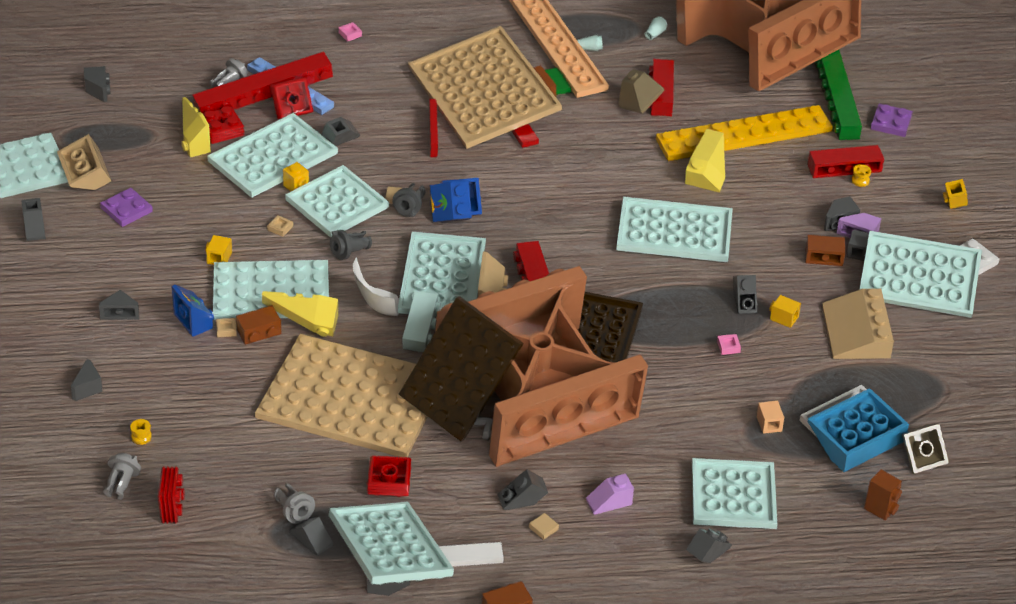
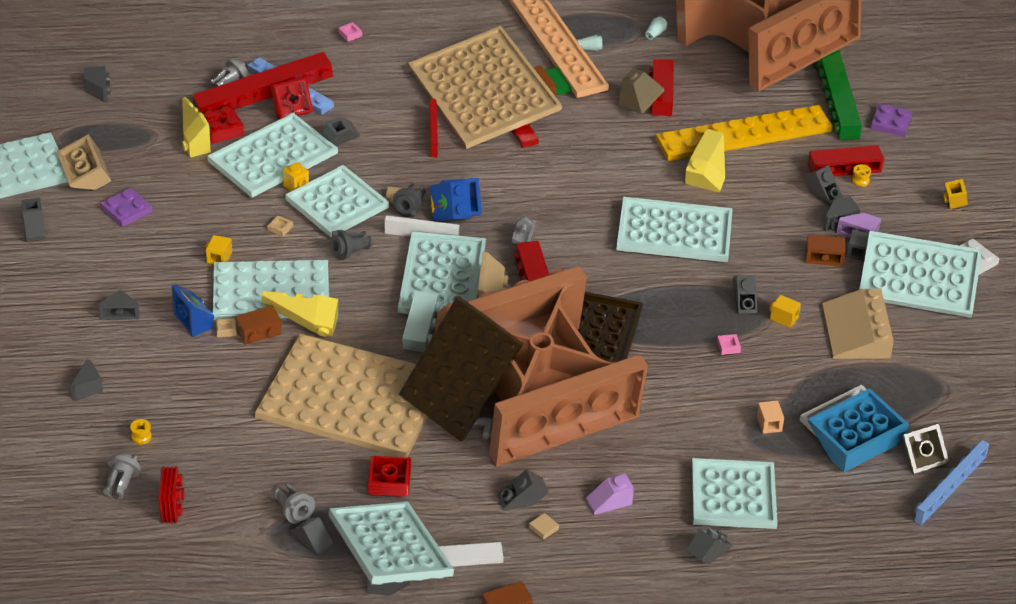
white piece [353,257,399,316] -> none
dark orange brick [864,469,902,520] -> none
none -> white tile [385,215,459,237]
none -> light grey hips [512,217,536,244]
none -> dark grey slope [804,165,843,206]
none -> light blue plate [914,440,989,526]

